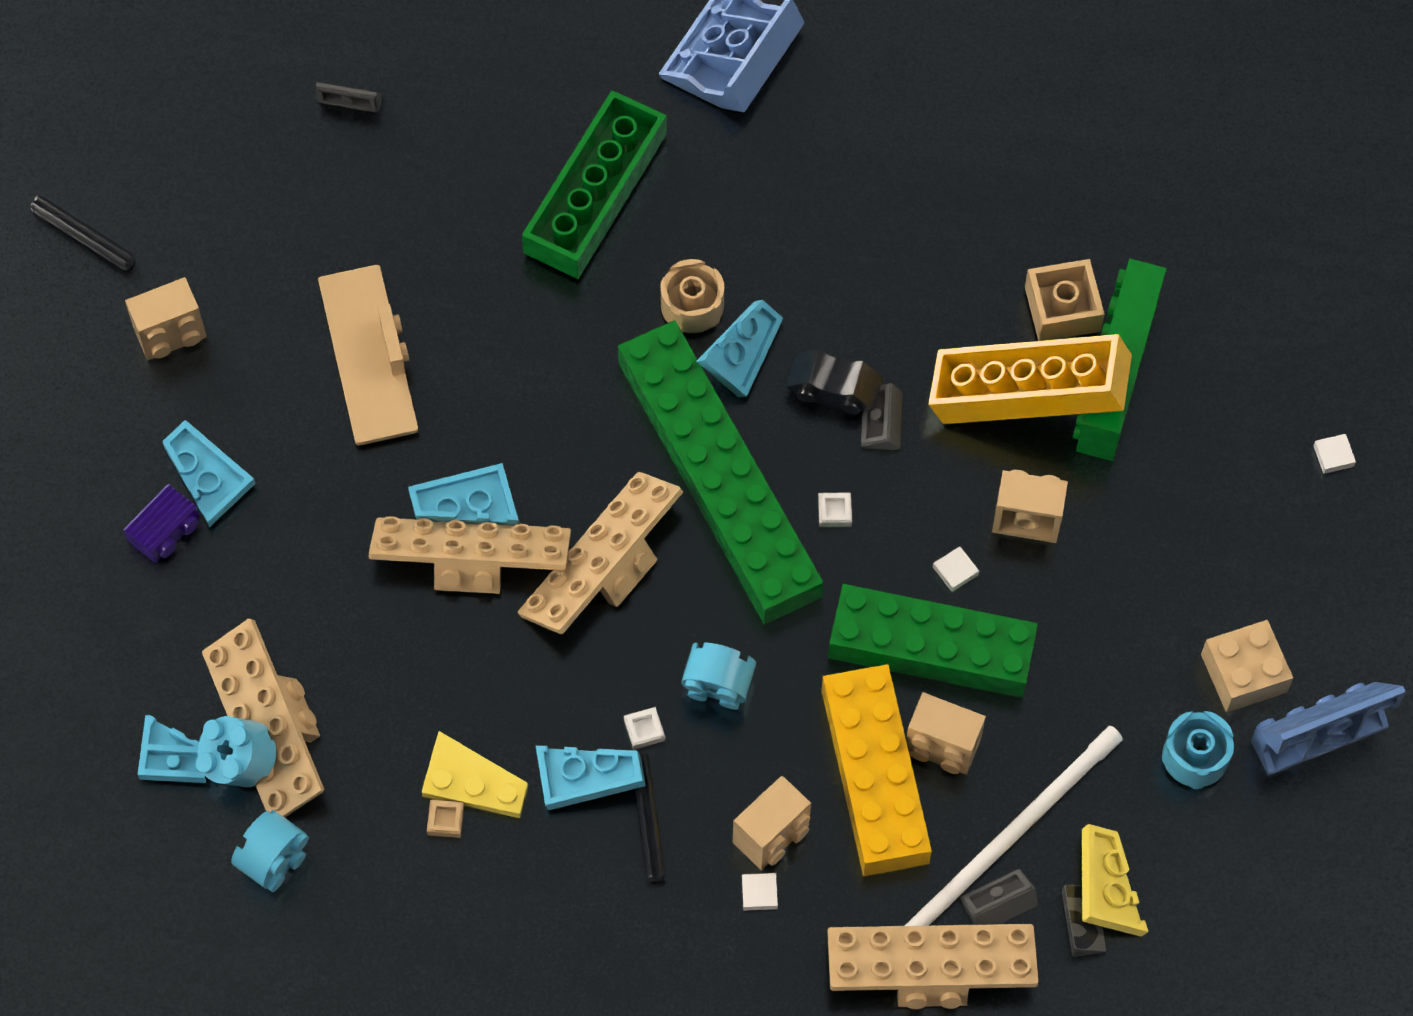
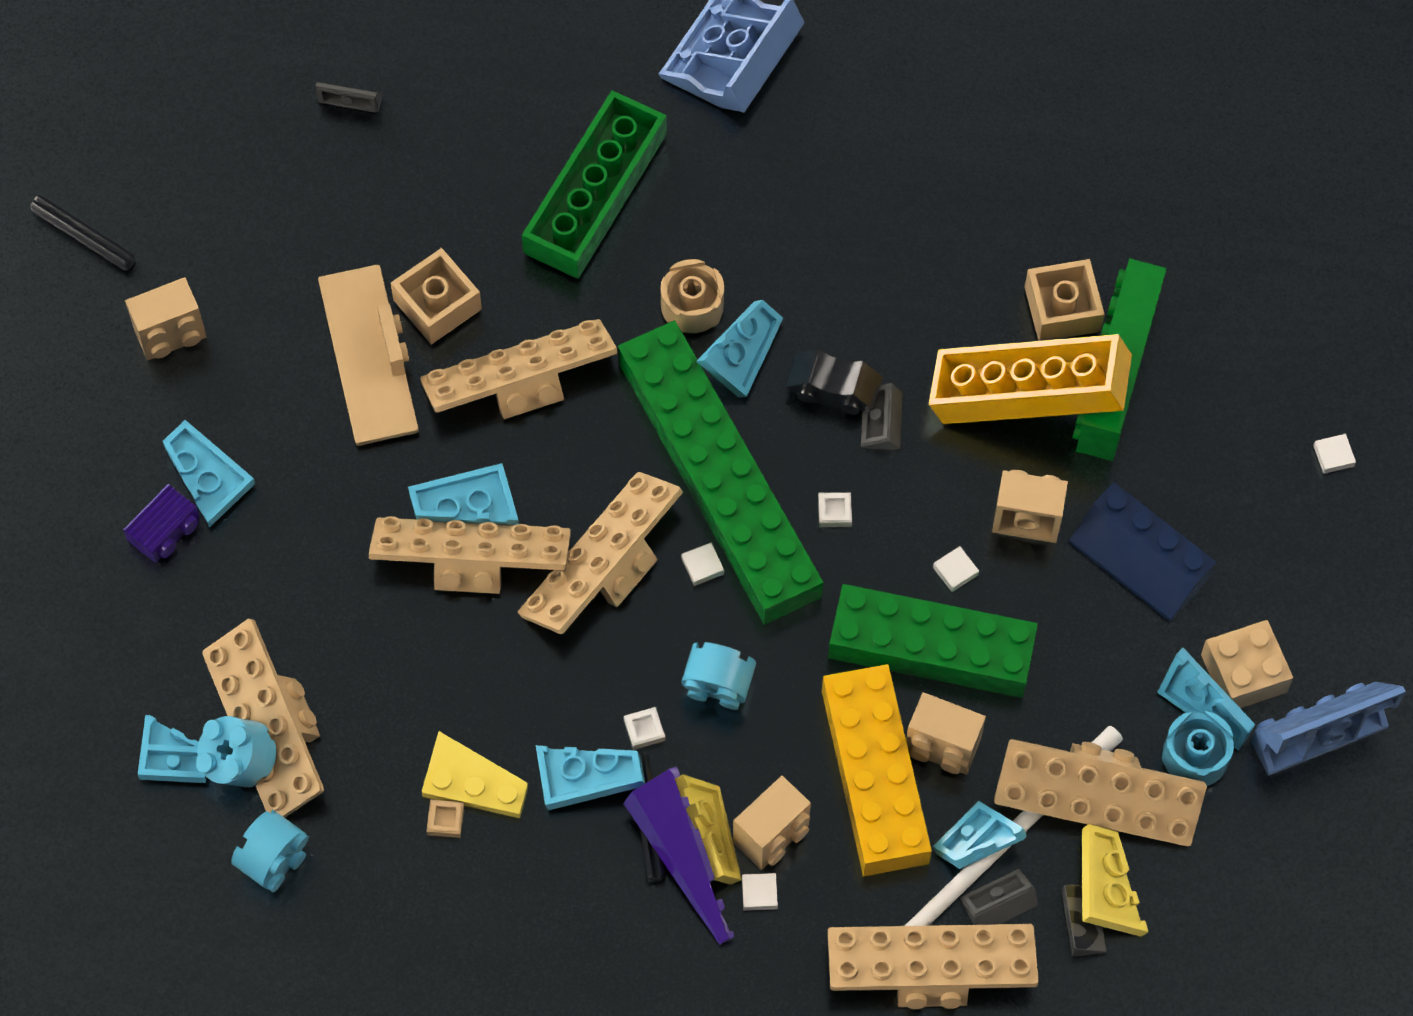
none -> tan brick [391,248,482,344]
none -> tan bracket [420,319,618,419]
none -> dark purple wedge [623,766,735,945]
none -> light yellow wing [675,774,742,885]
none -> white tile [681,543,724,586]
none -> medium azure wing [933,801,1027,869]
none -> tan bracket [994,739,1207,846]
none -> dark blue slope [1069,482,1216,622]
none -> medium azure wing [1157,648,1255,751]

